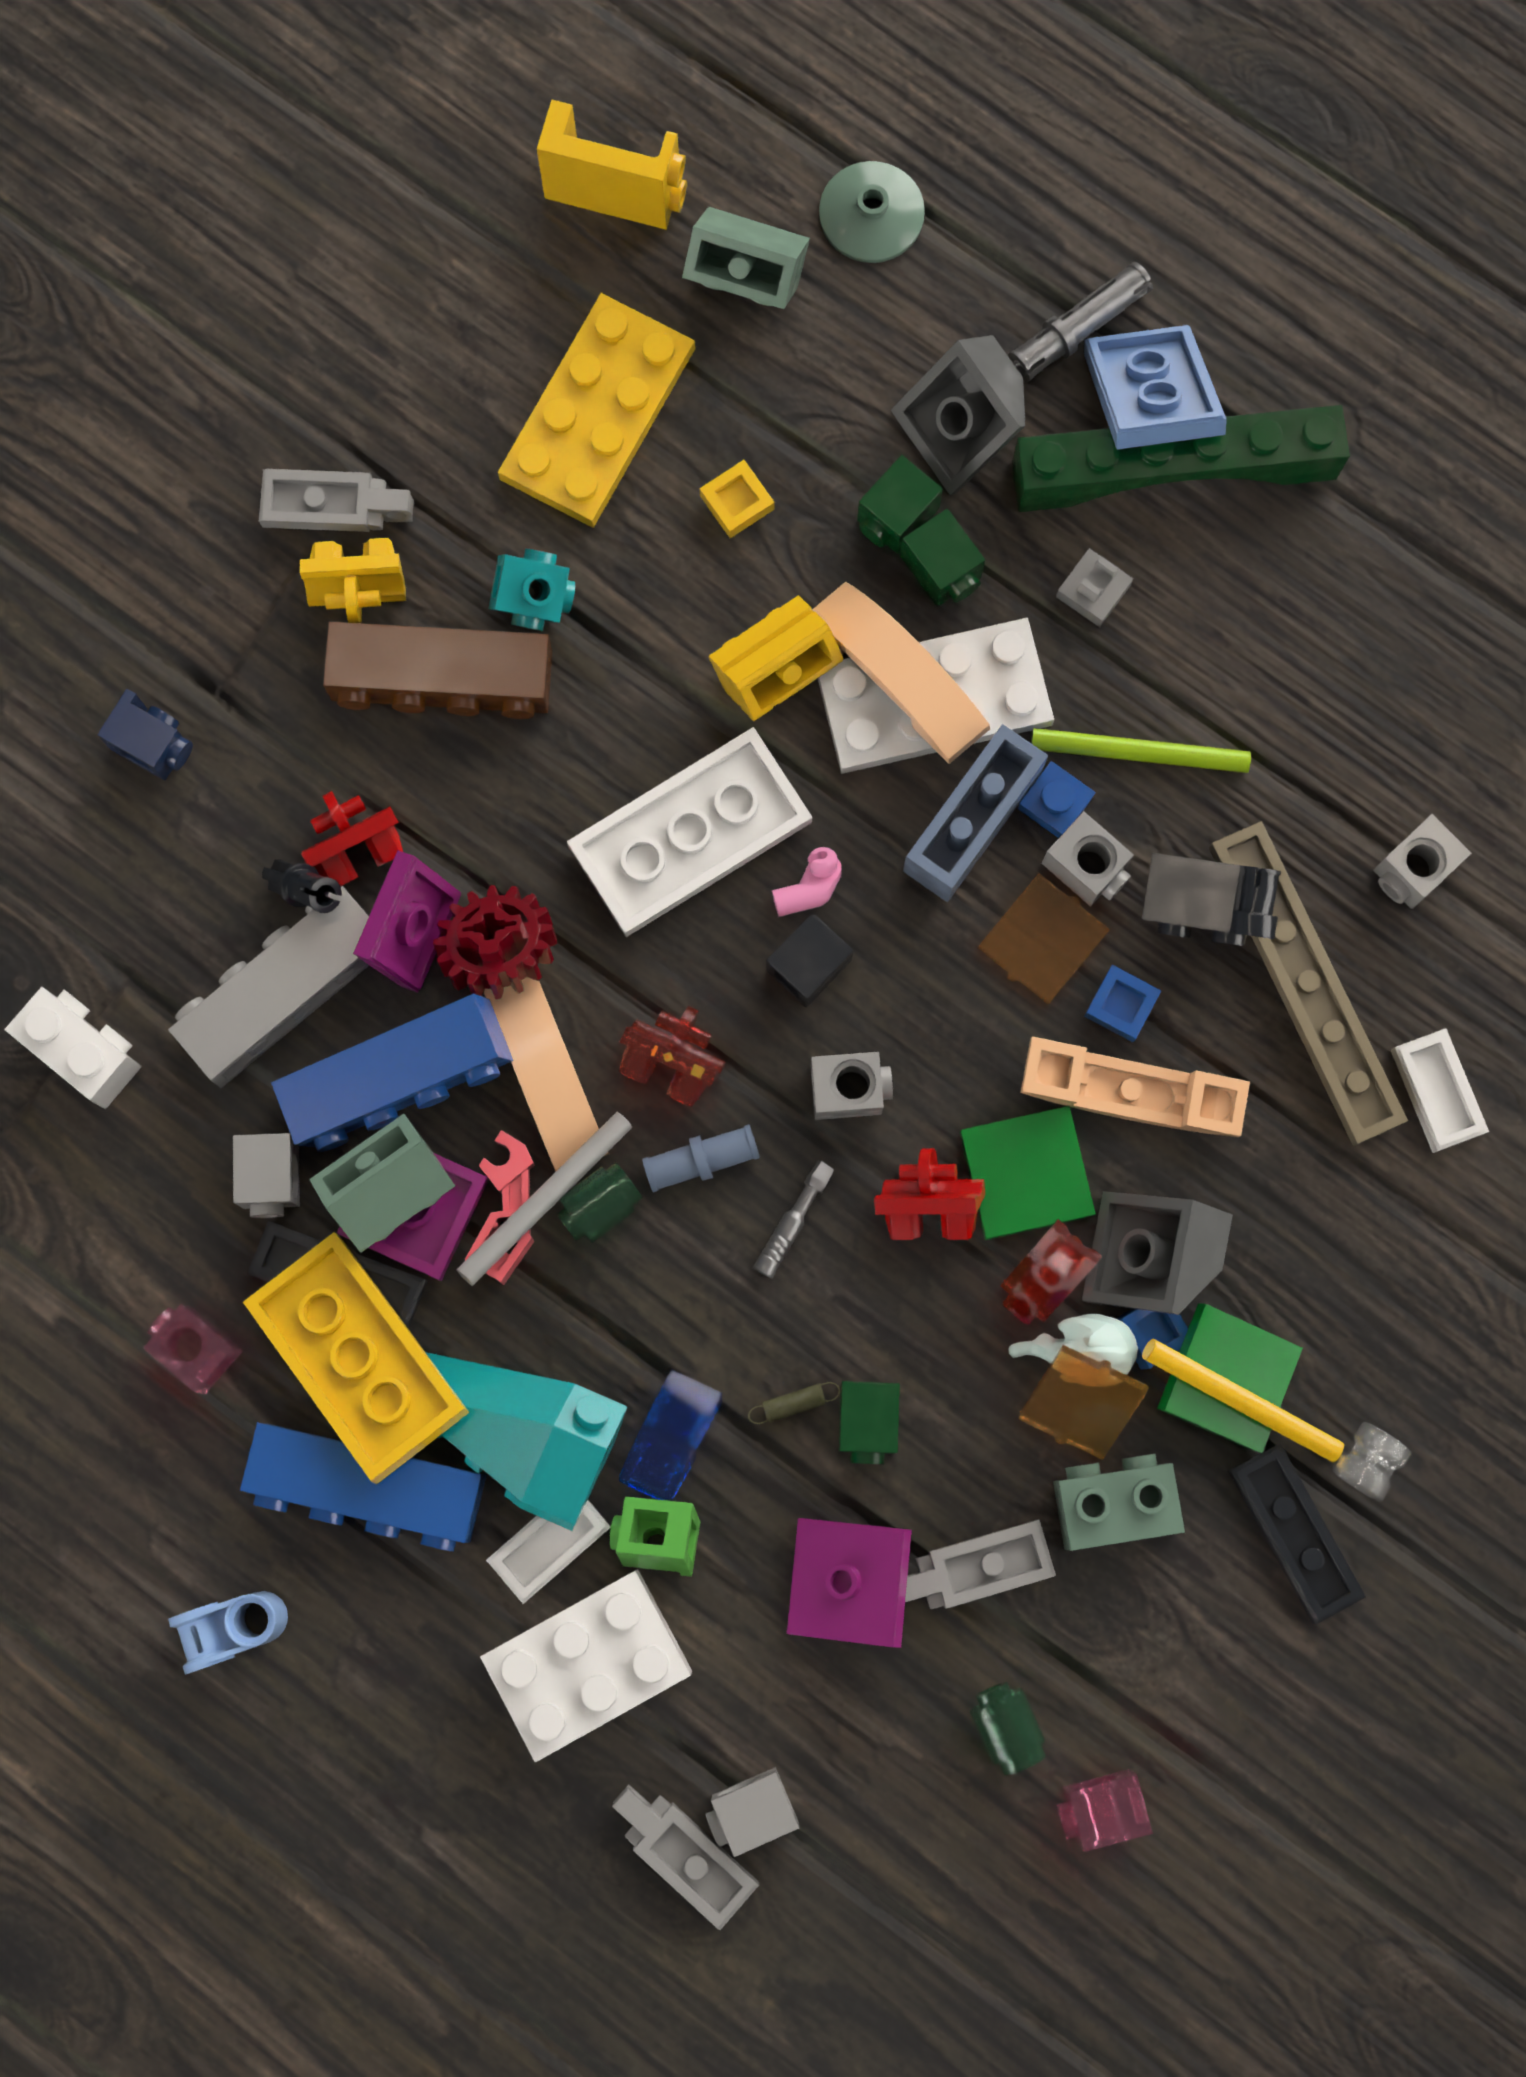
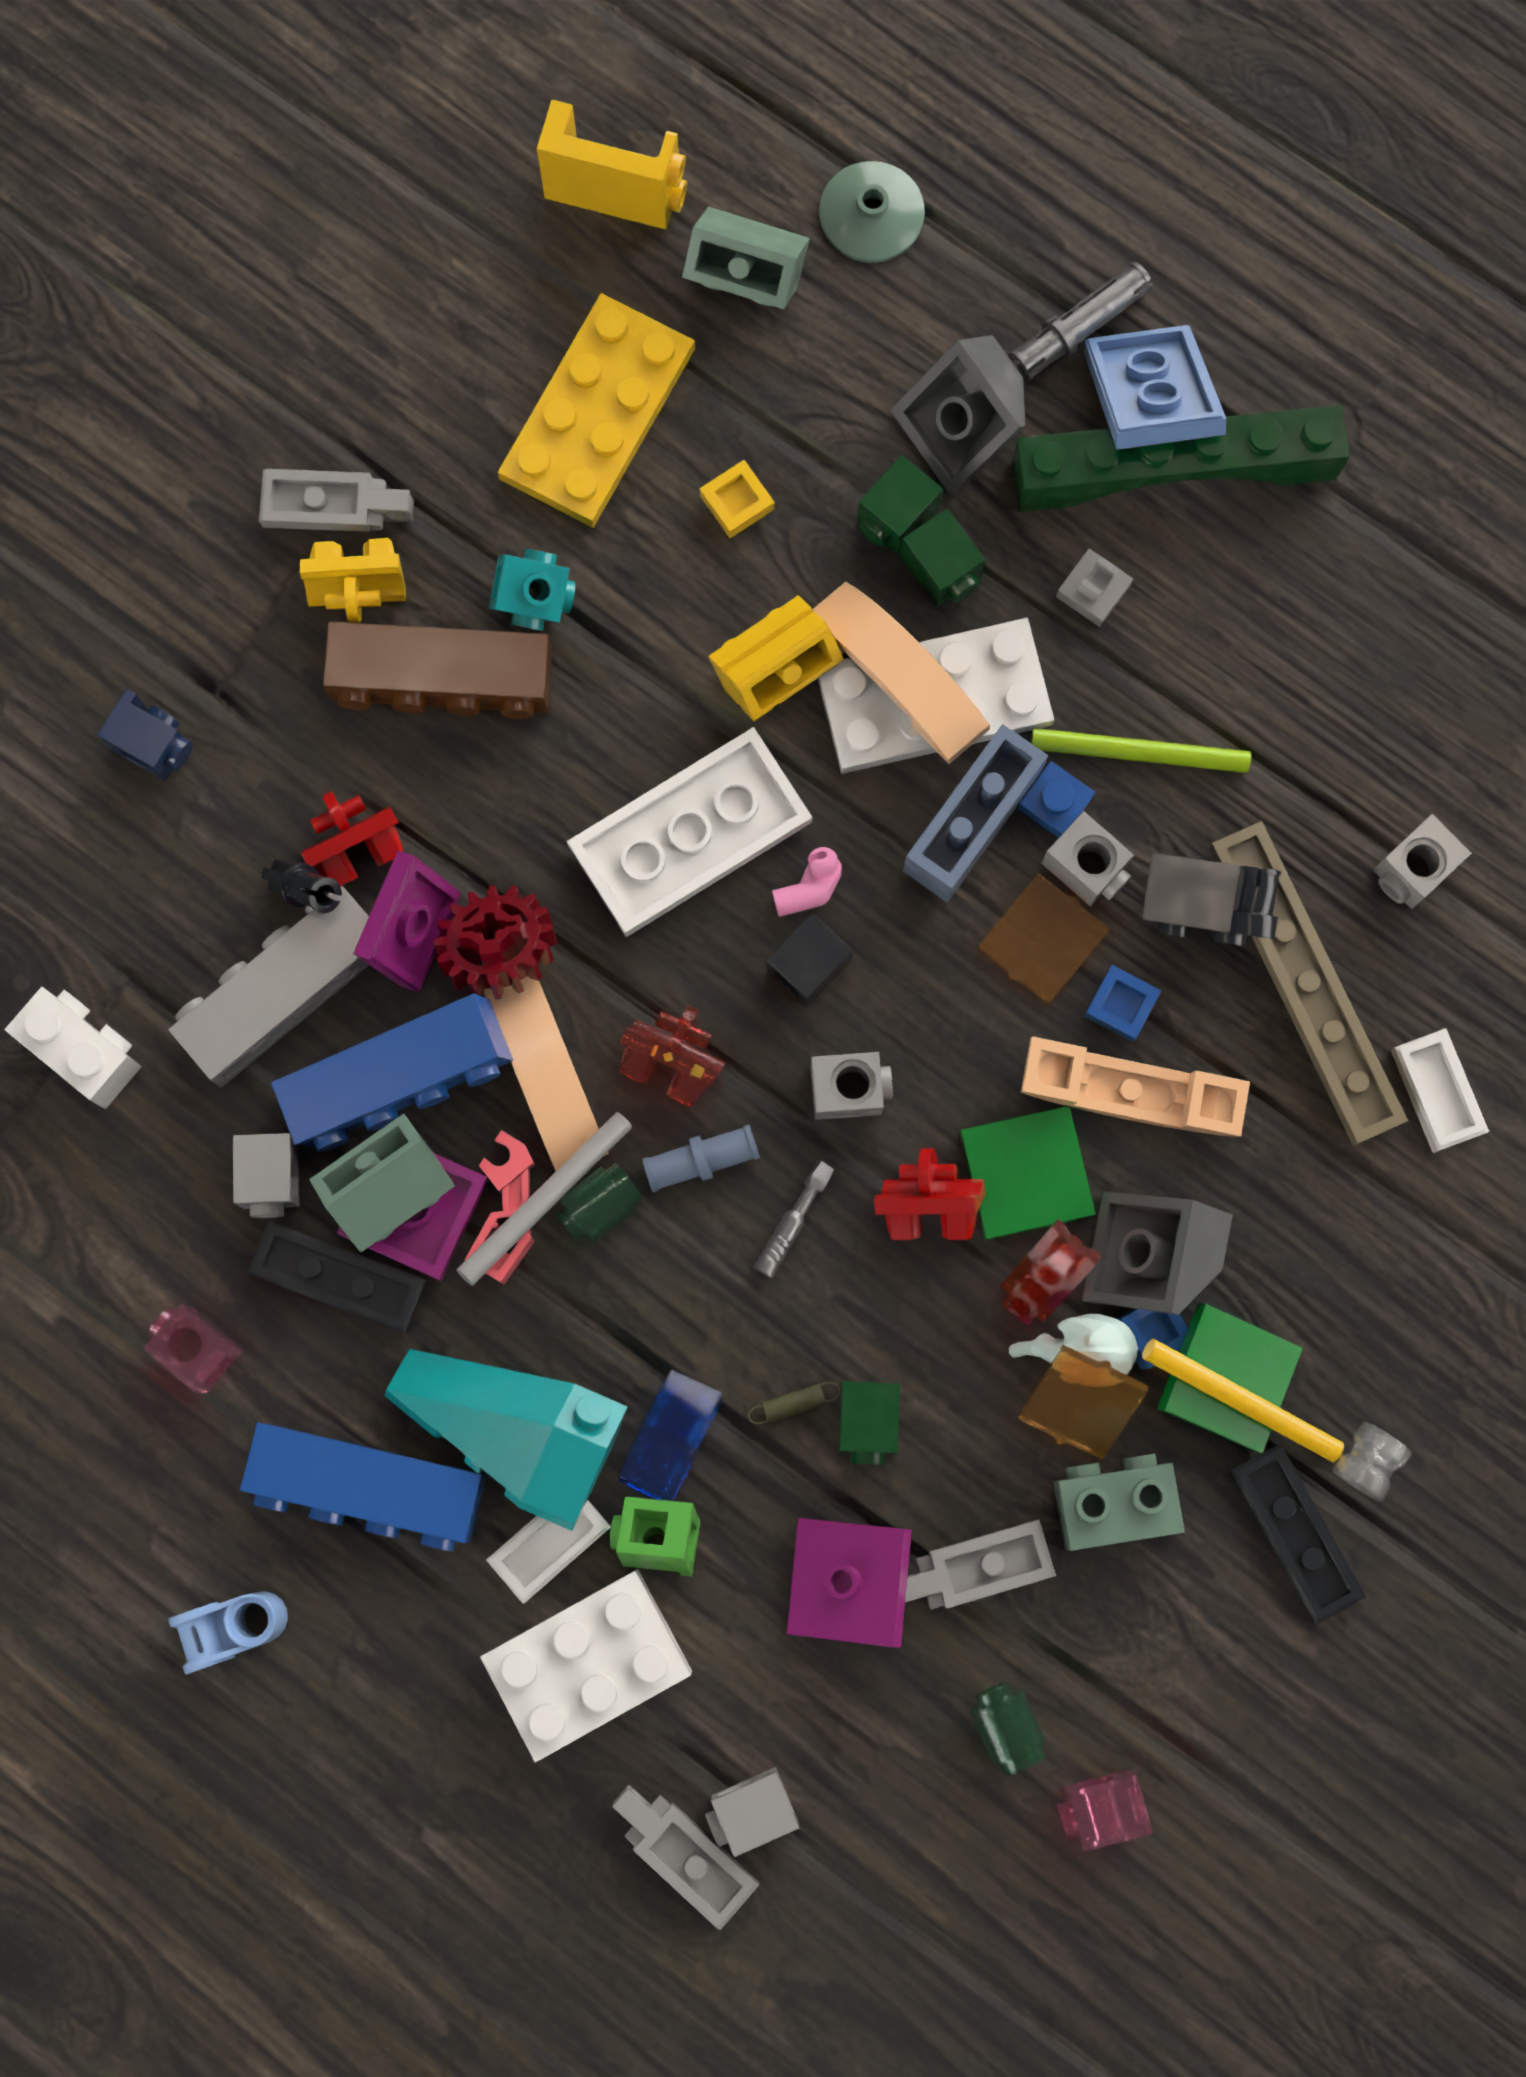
yellow plate [243,1232,470,1485] -> none

